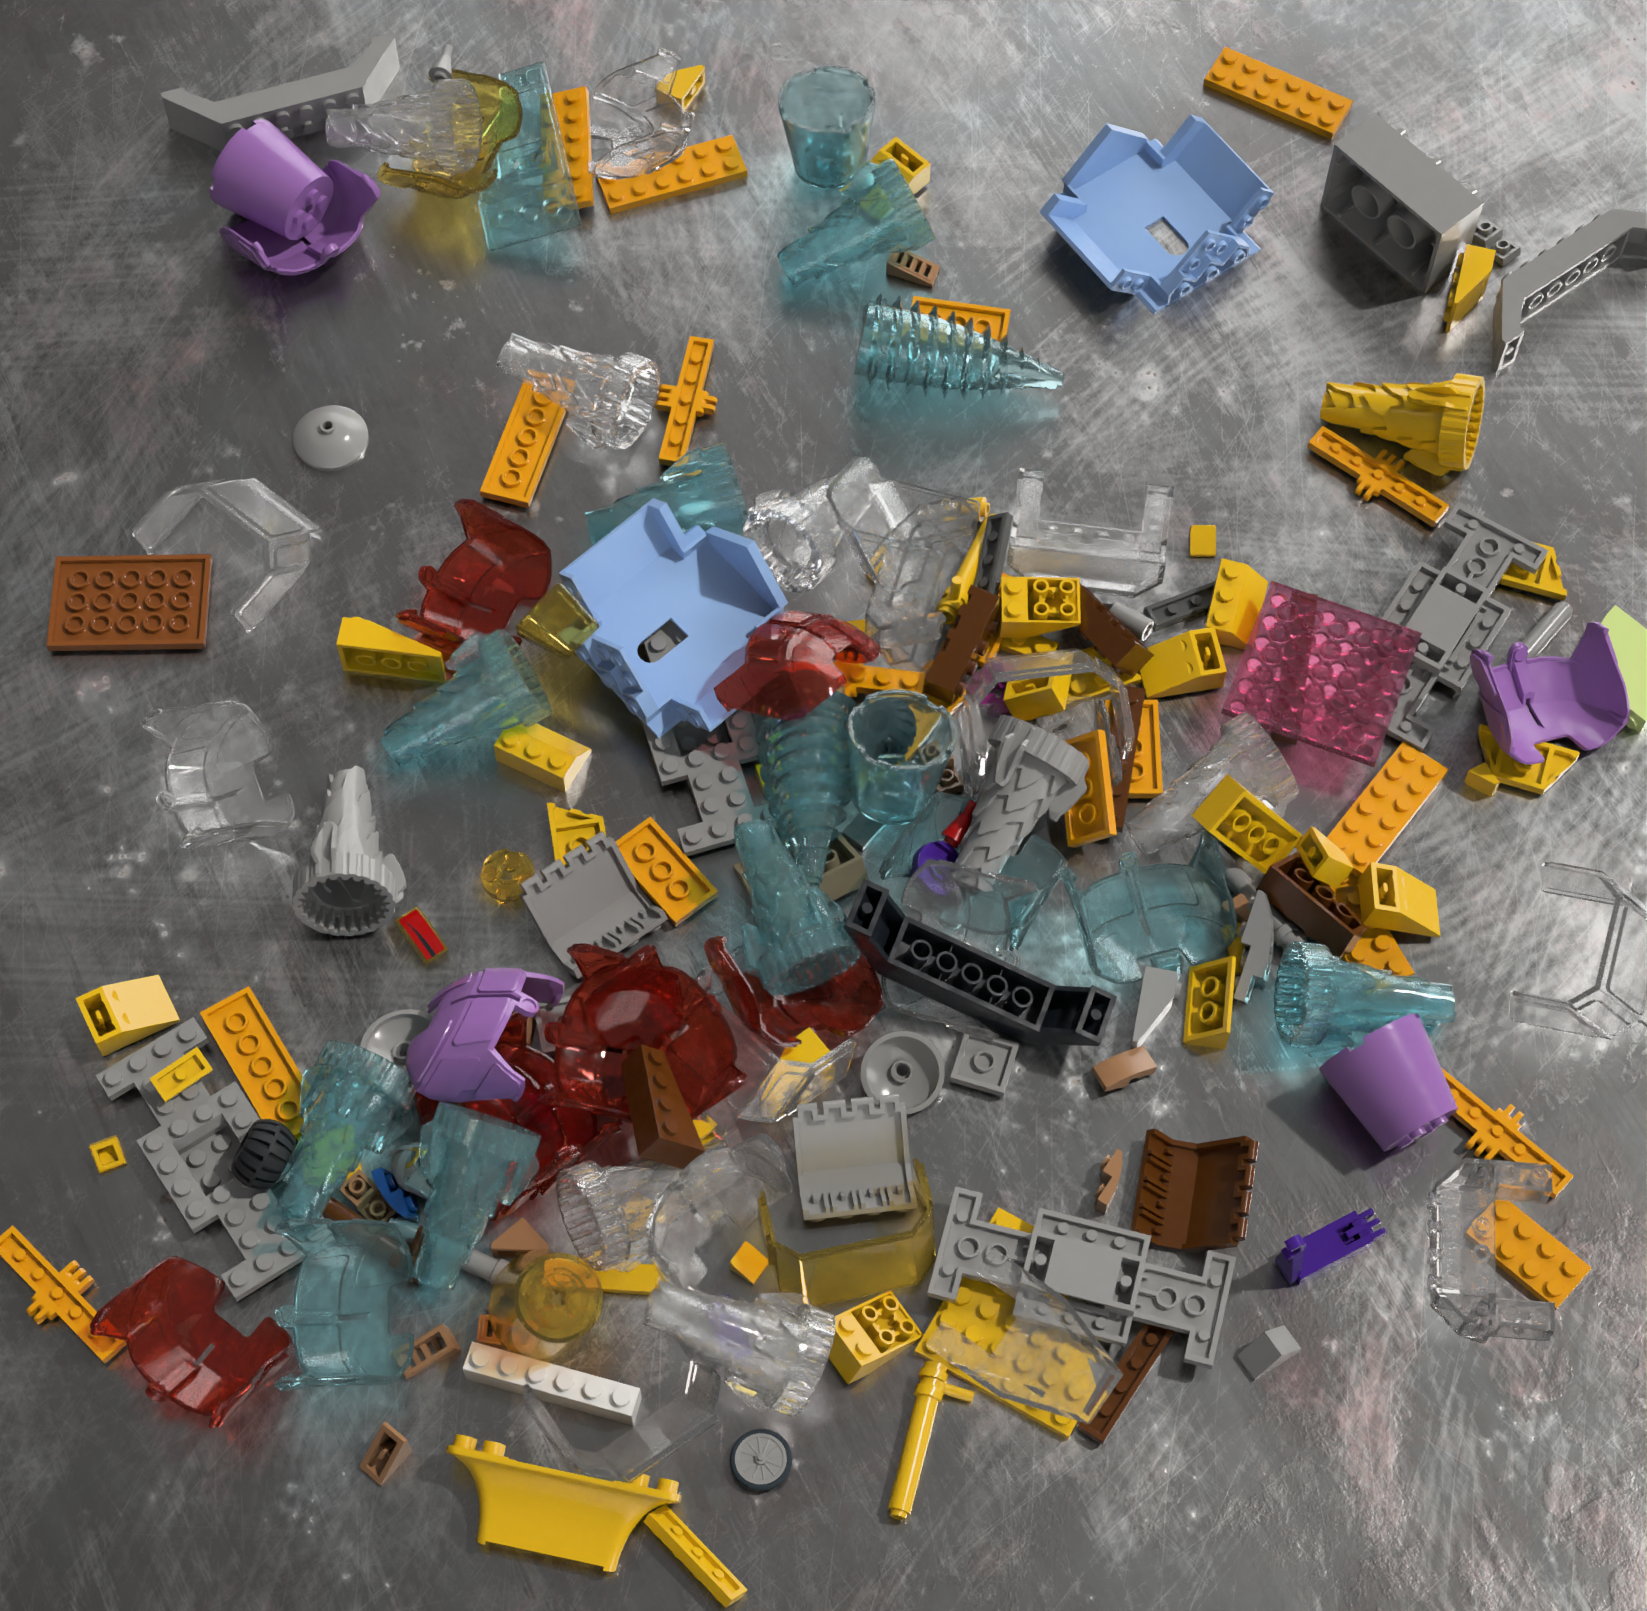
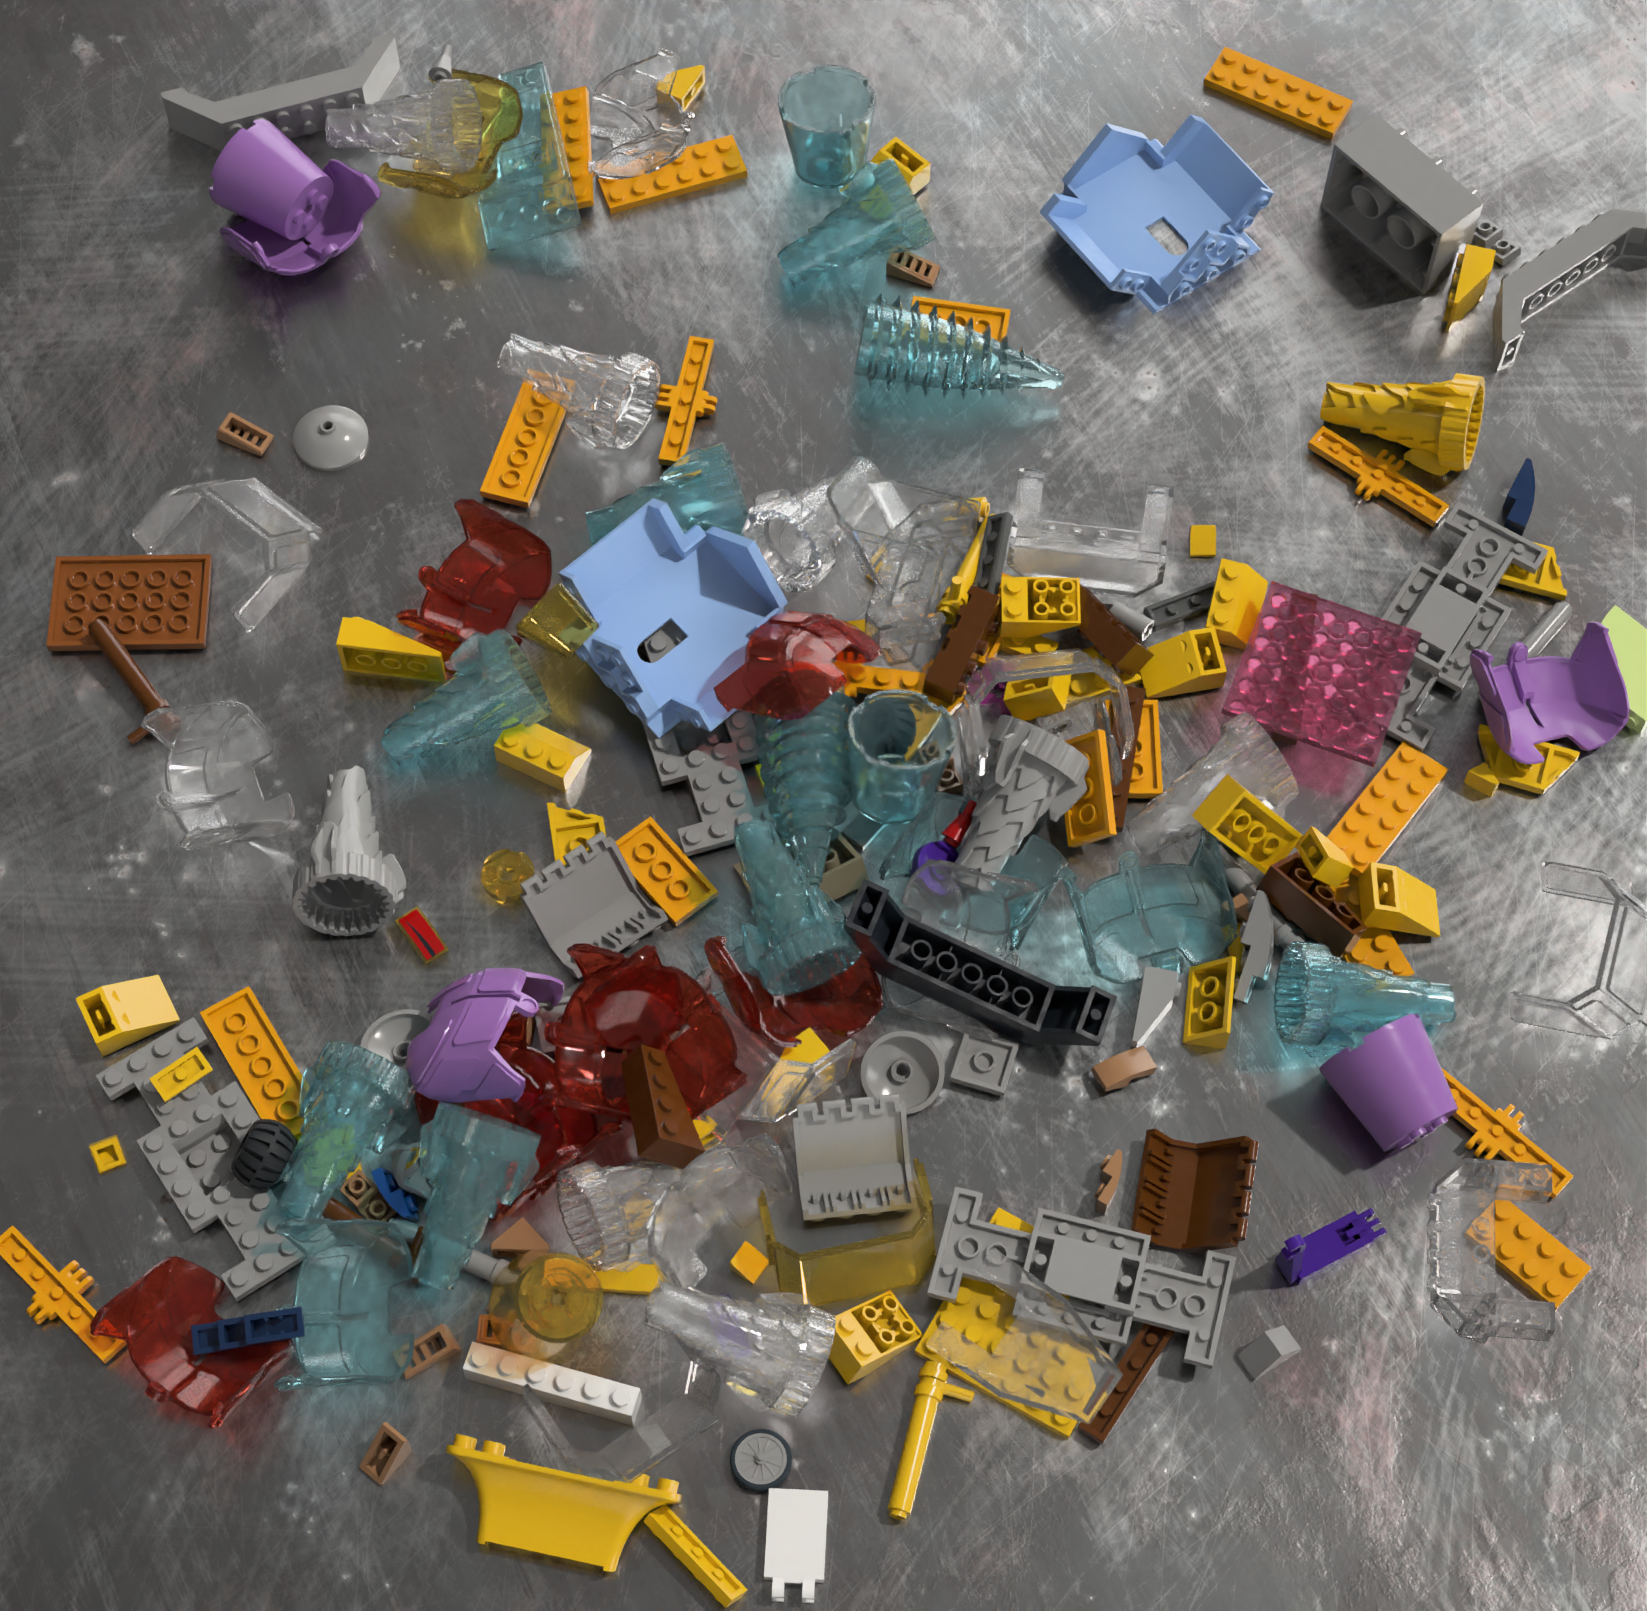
none -> reddish brown cylinder [88,619,181,745]
none -> dark blue slope [191,1307,306,1356]
none -> medium nougat slope [216,412,274,457]
none -> white tile [764,1488,828,1604]
none -> dark blue slope [1502,458,1535,536]

